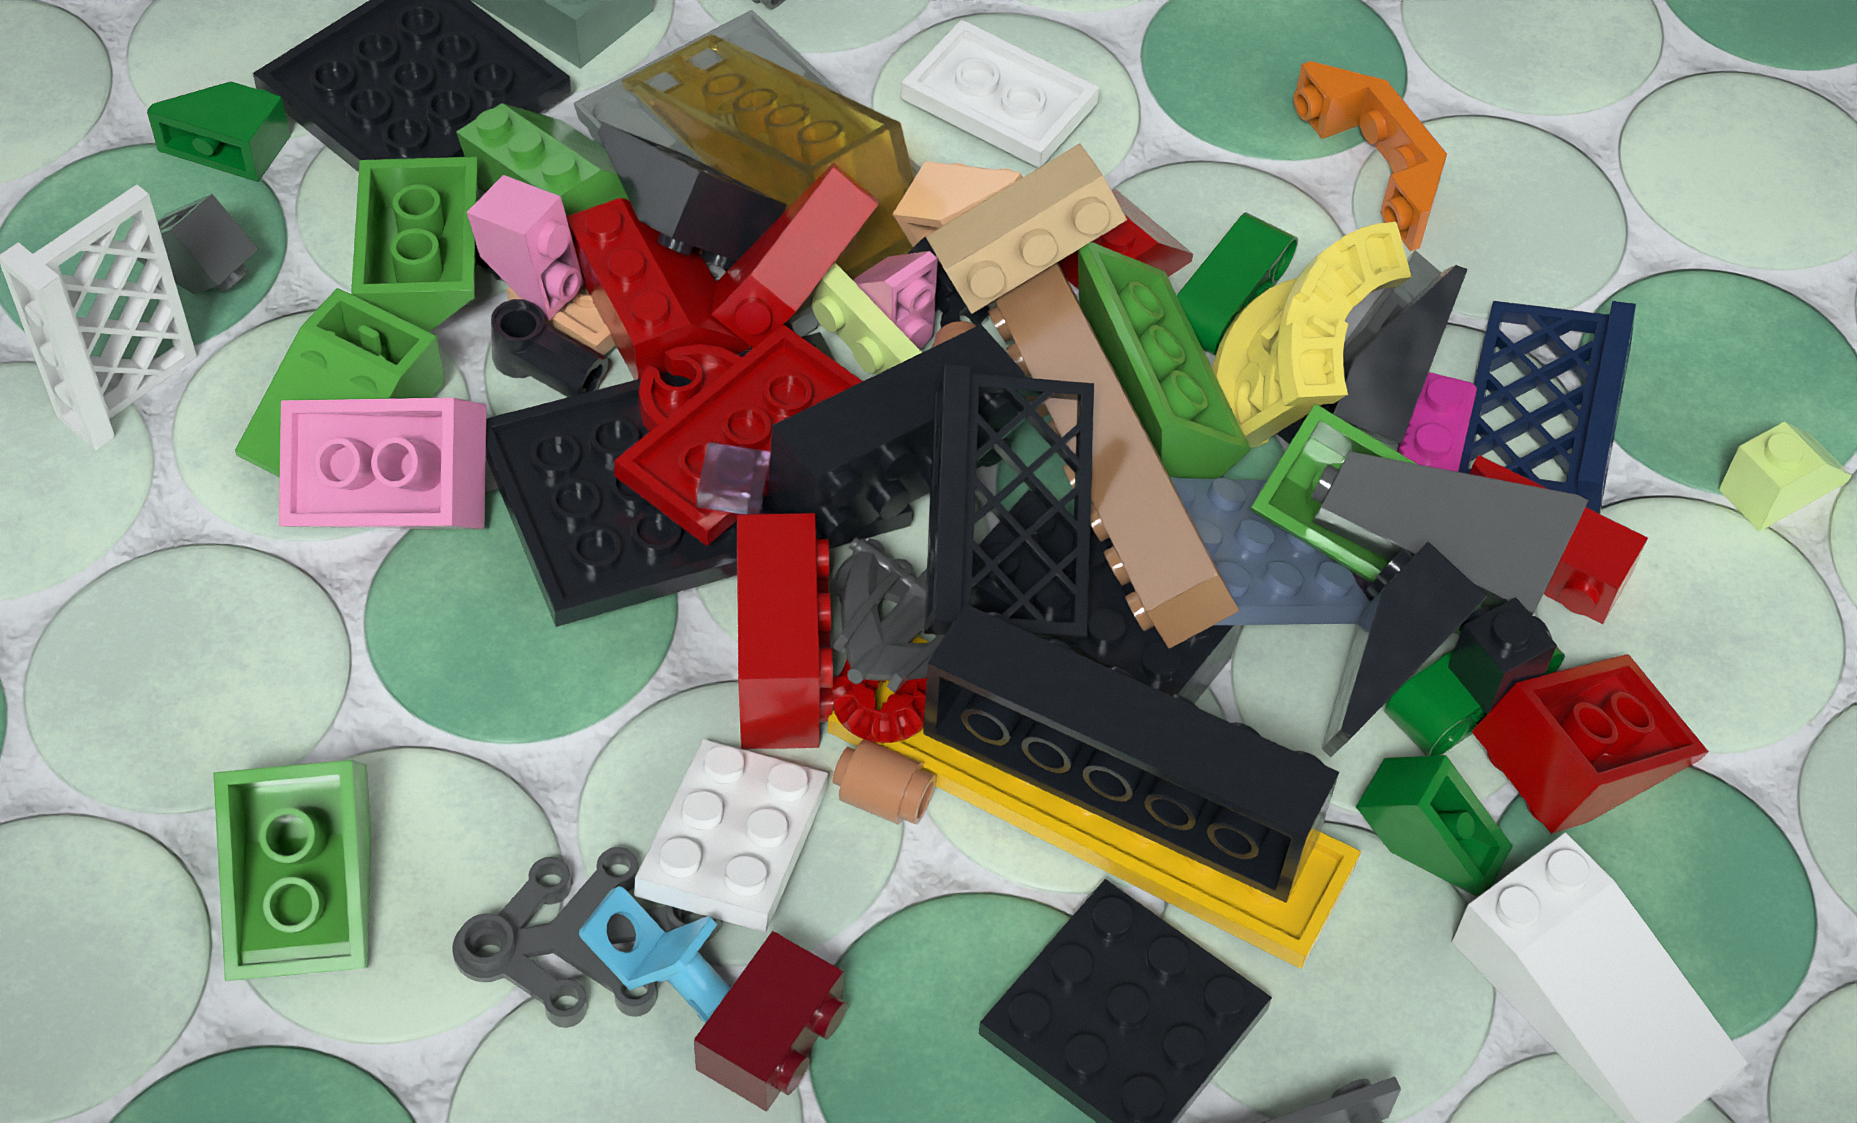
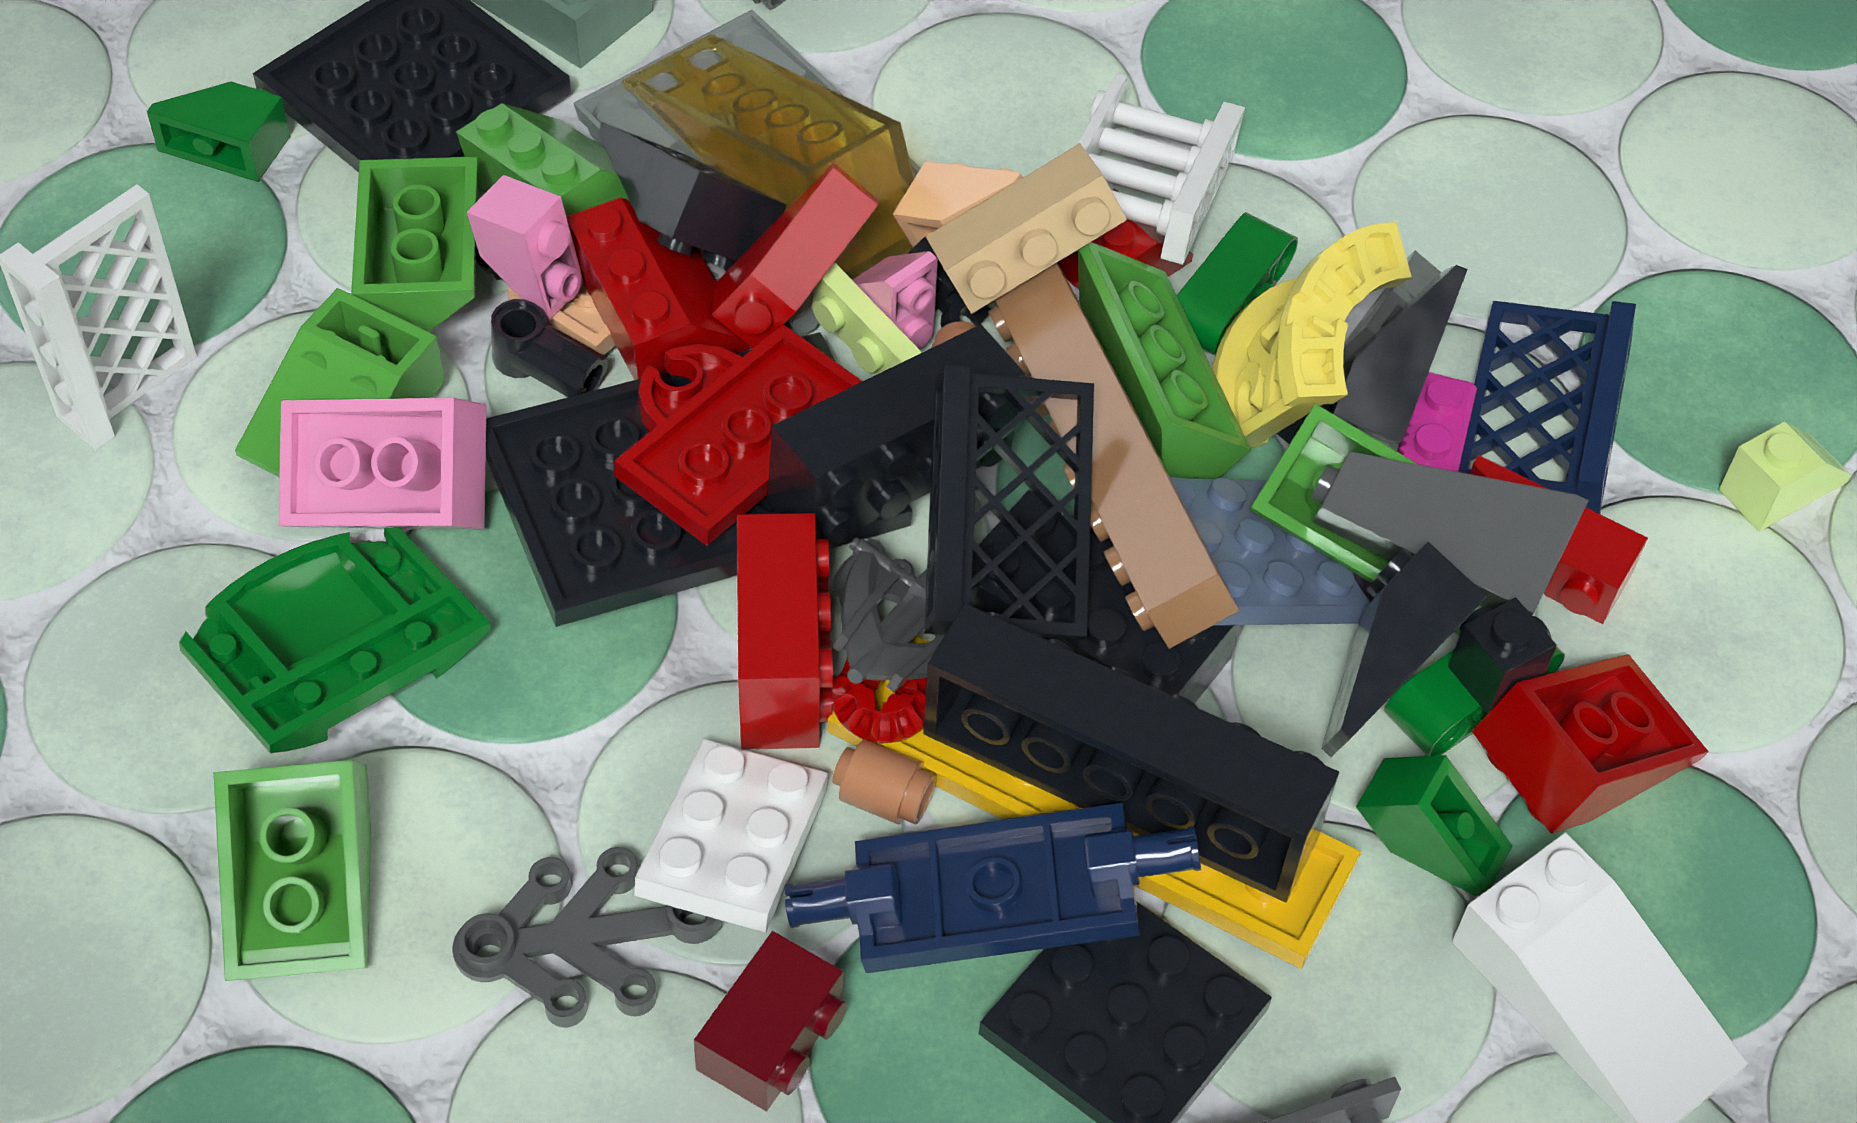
dark grey slope [137,194,259,294] -> none
medium azure bracket [579,886,732,1022] -> none
clear purple plate [697,442,770,515] -> none
white plate [901,19,1100,168] -> none
orange slope [1293,61,1447,252] -> none
none -> green slope [179,527,490,753]
none -> dark blue plate [785,803,1201,973]
none -> white fence [1076,73,1245,265]

